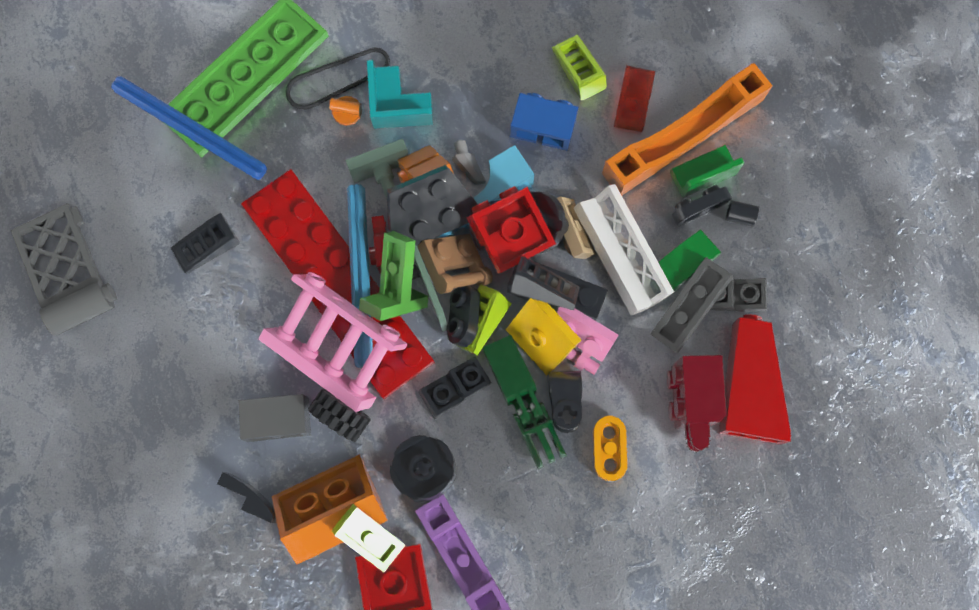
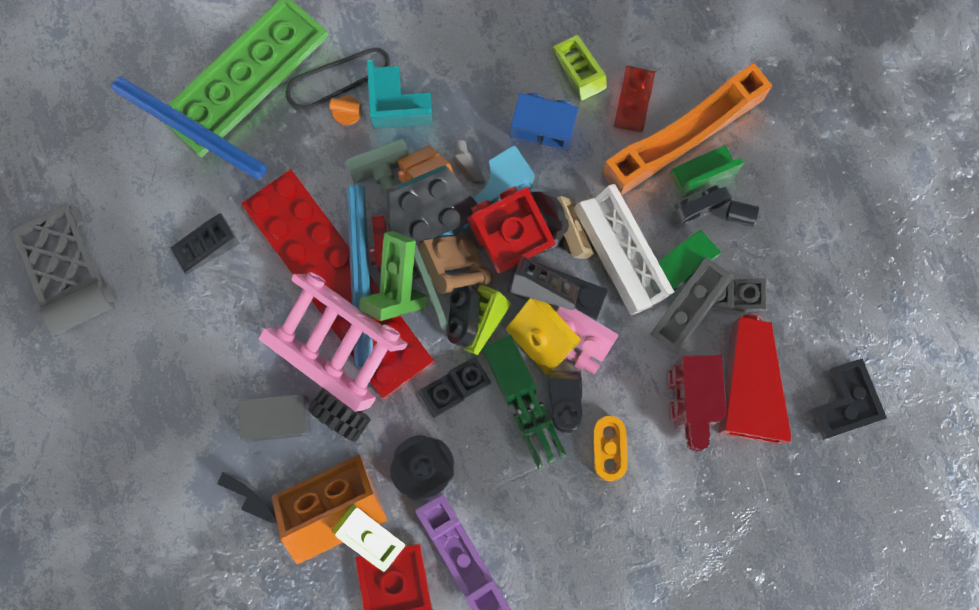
none -> black plate [812,358,887,440]

